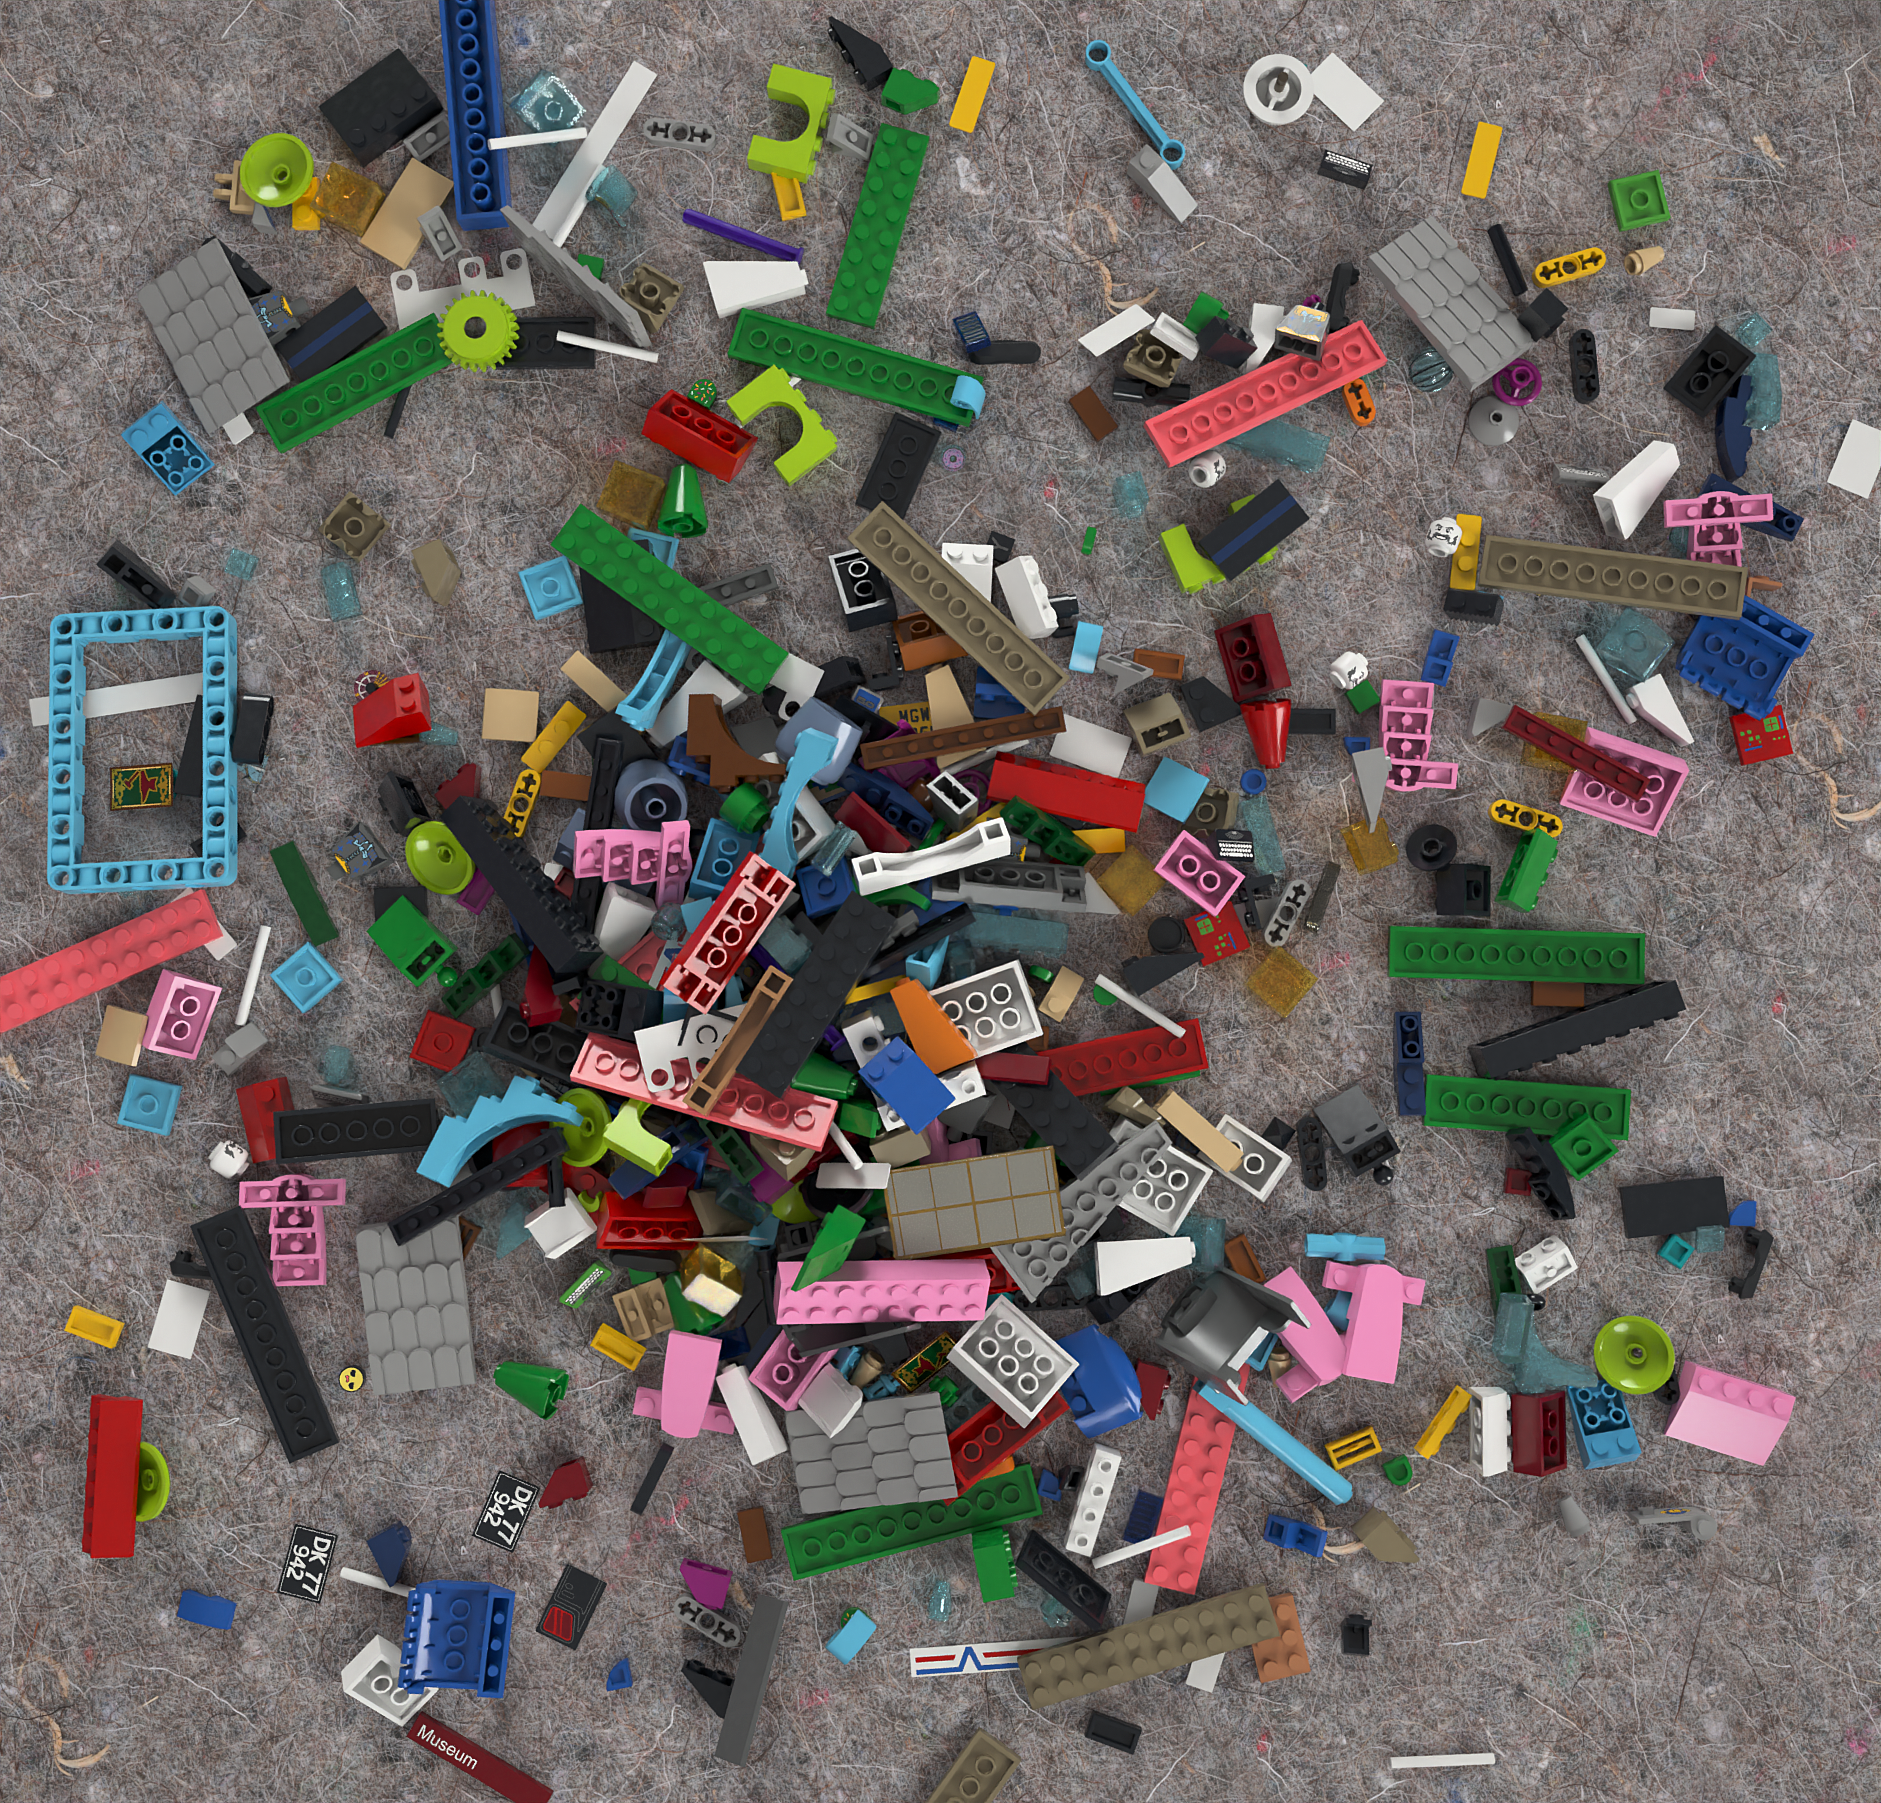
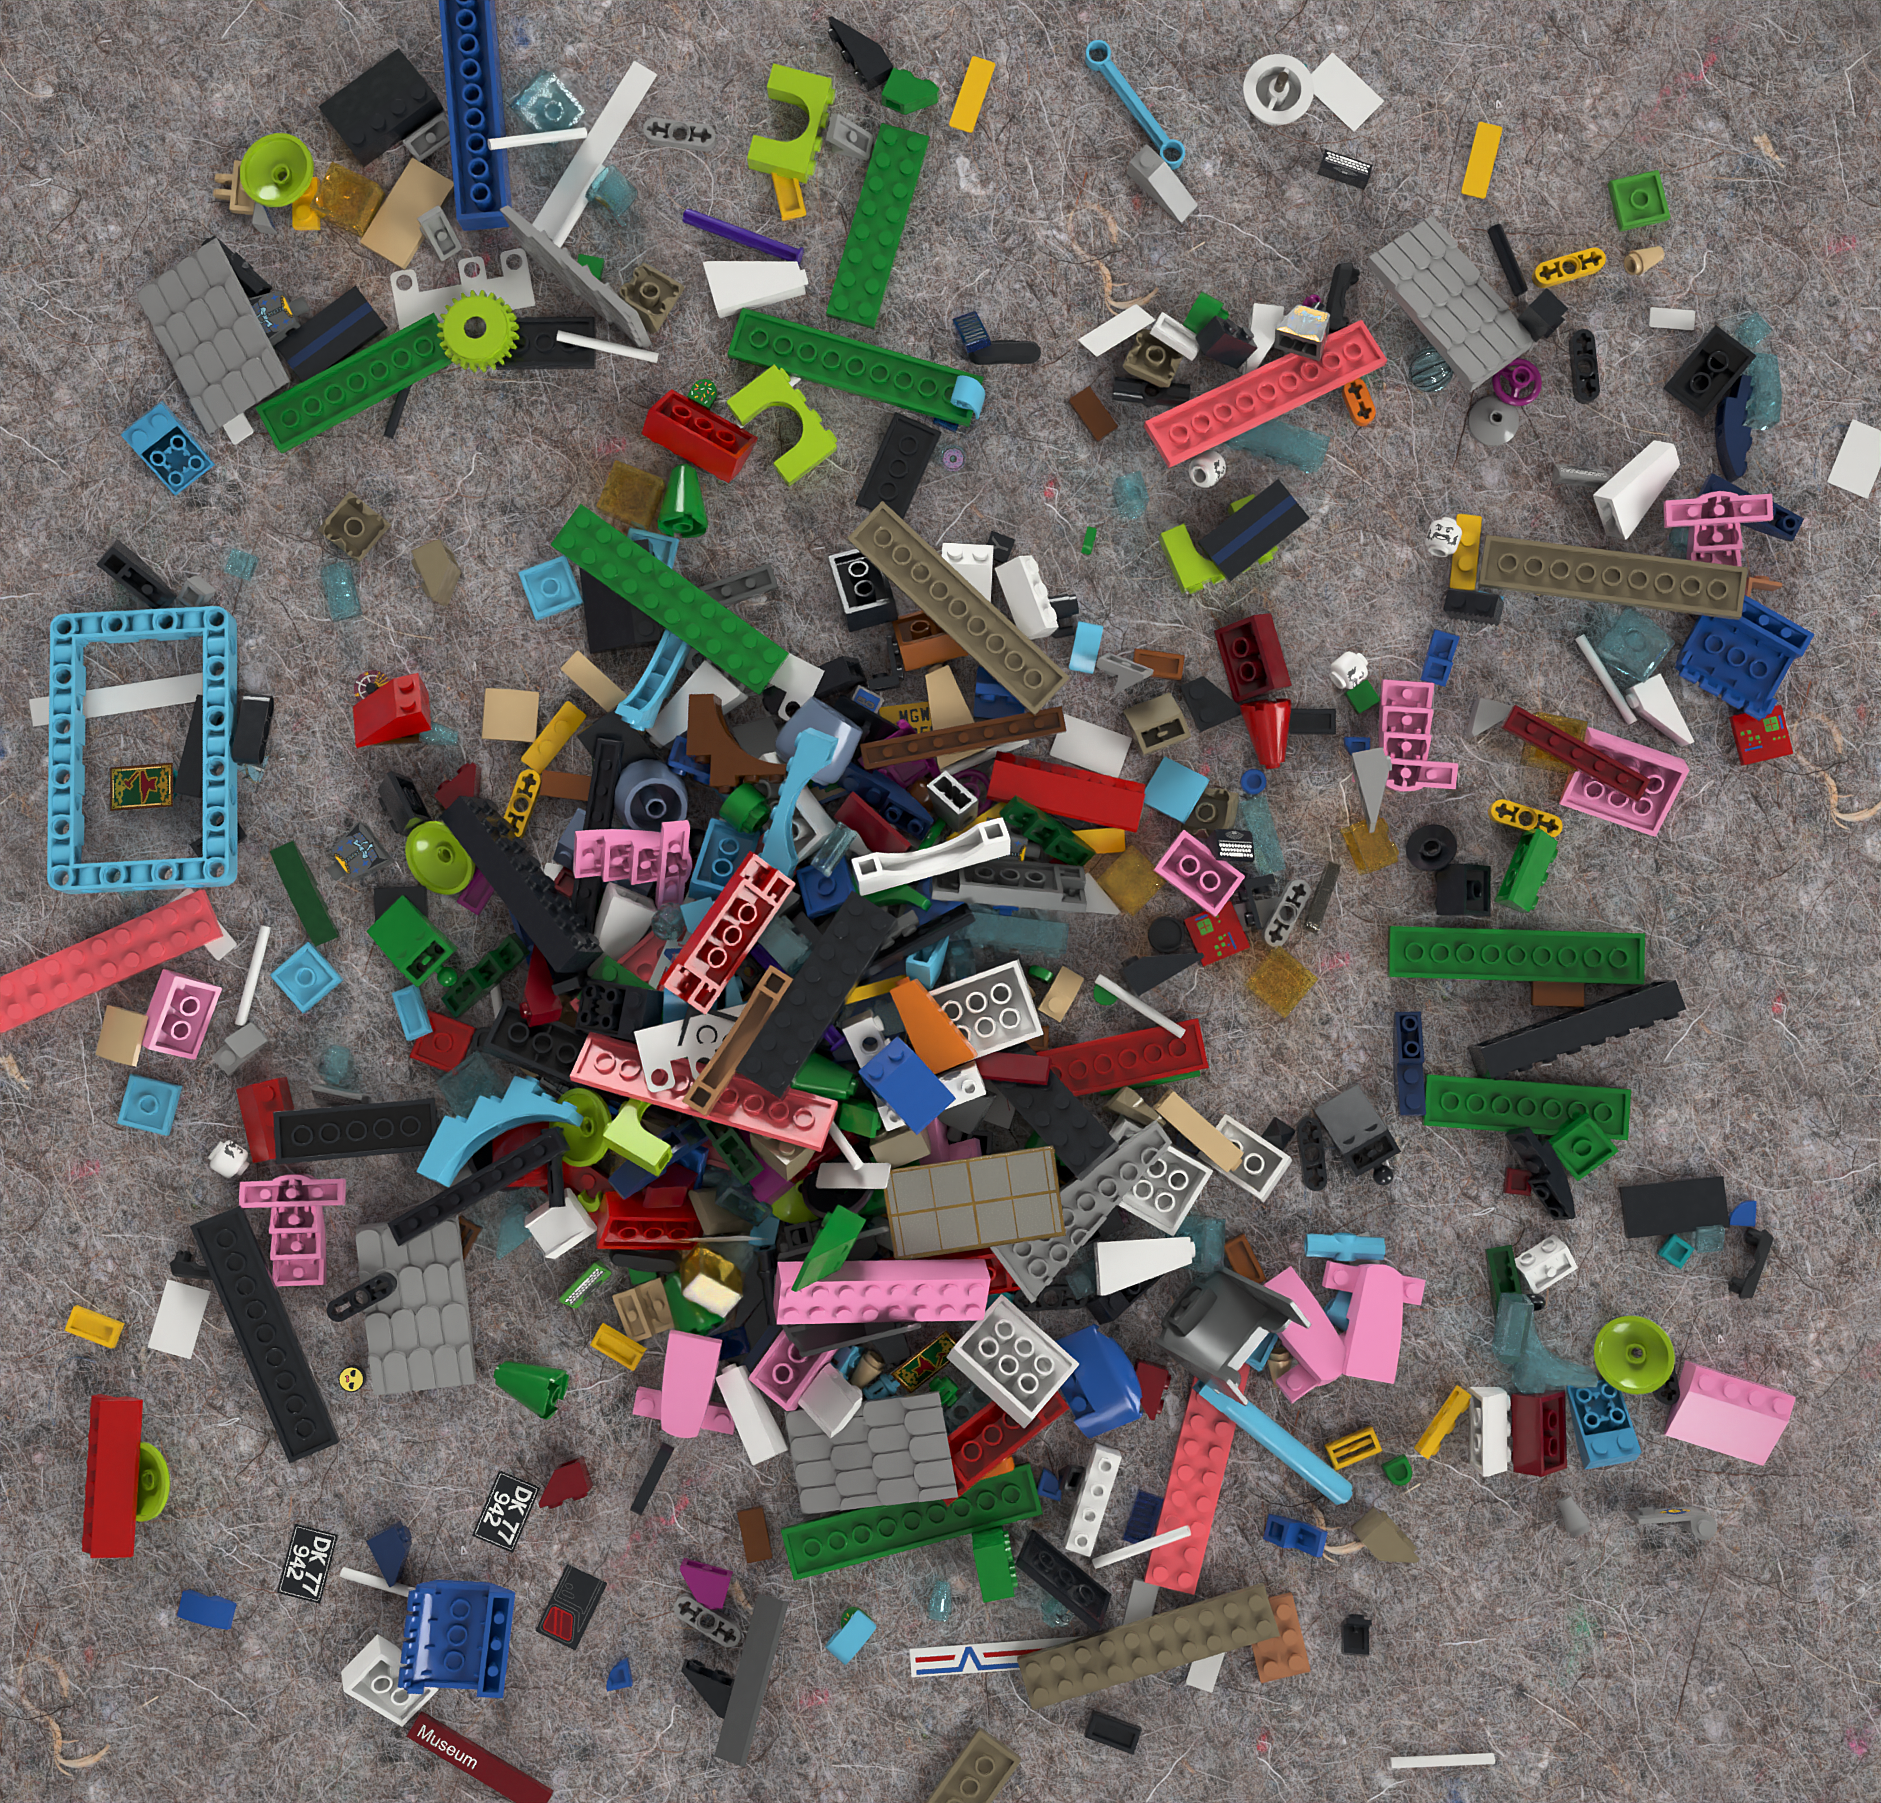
none -> black beam [327,1272,397,1322]
none -> medium azure tile [392,984,433,1041]

